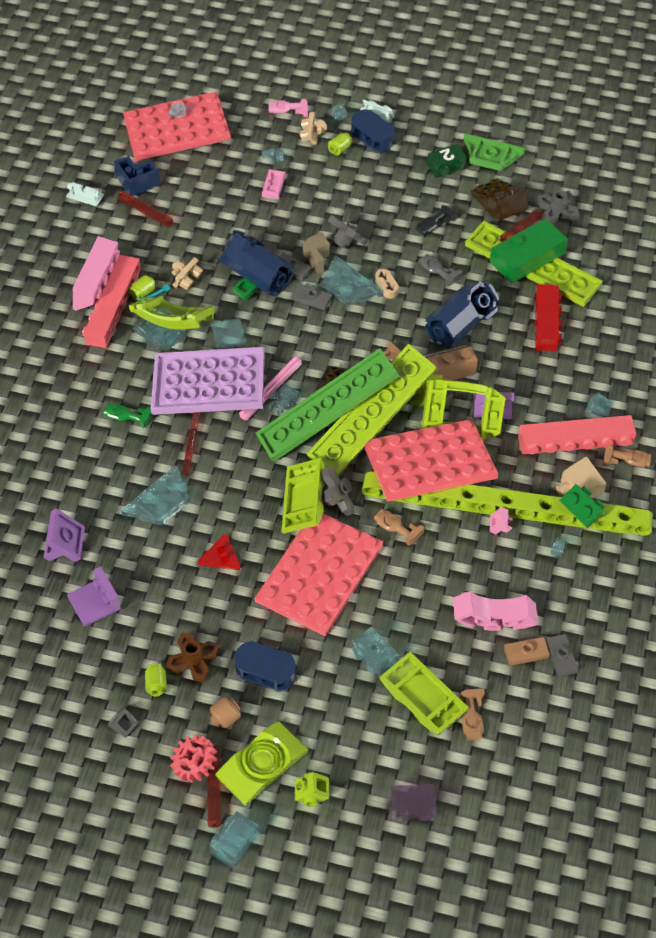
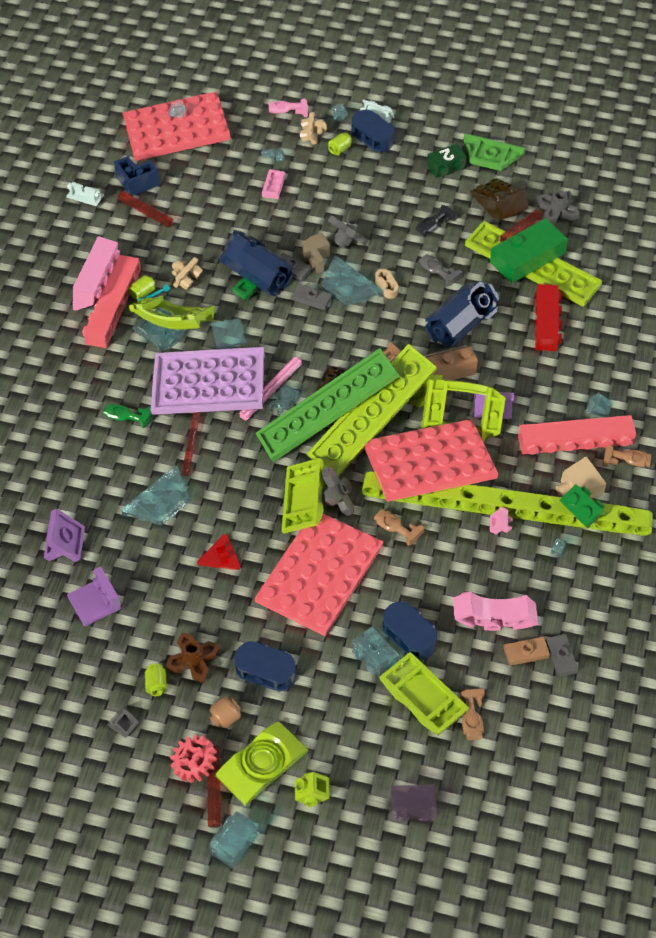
none -> dark blue brick [383,602,437,660]

